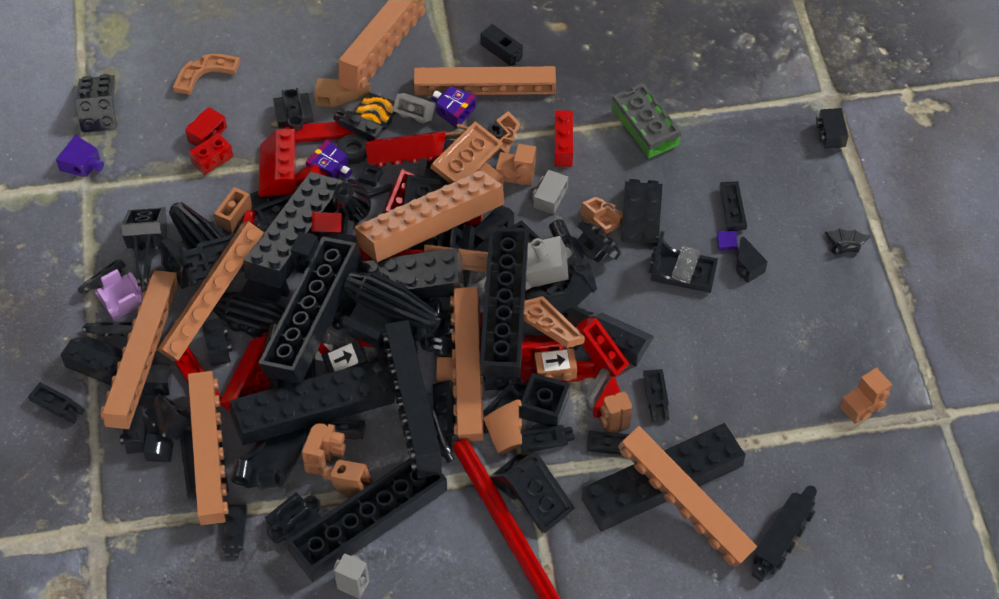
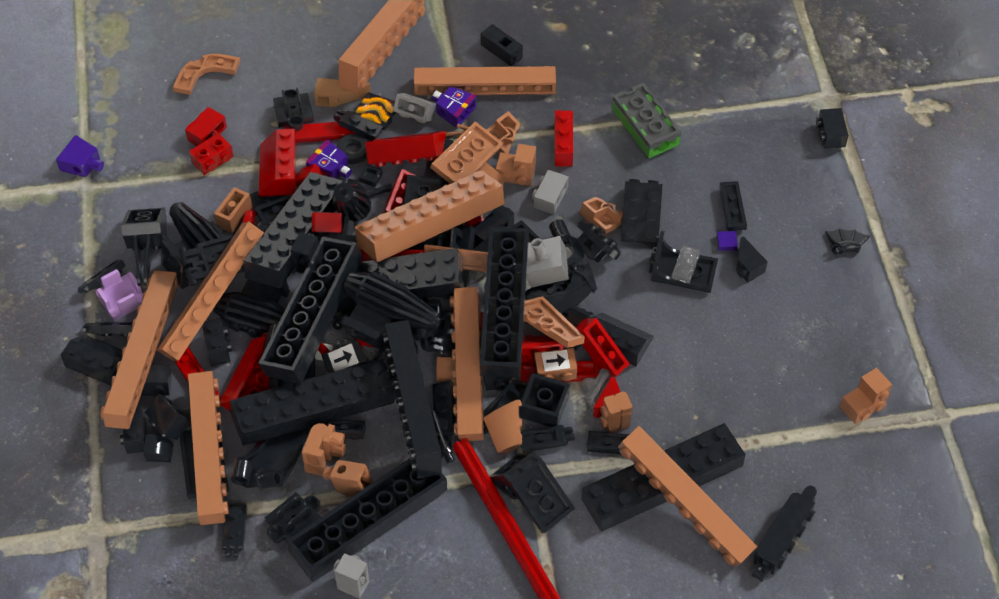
black hinge [28,382,85,423] -> none
black bracket [75,74,117,133] -> none
black bush [487,123,503,139] -> none
black hinge [643,369,669,422] -> none

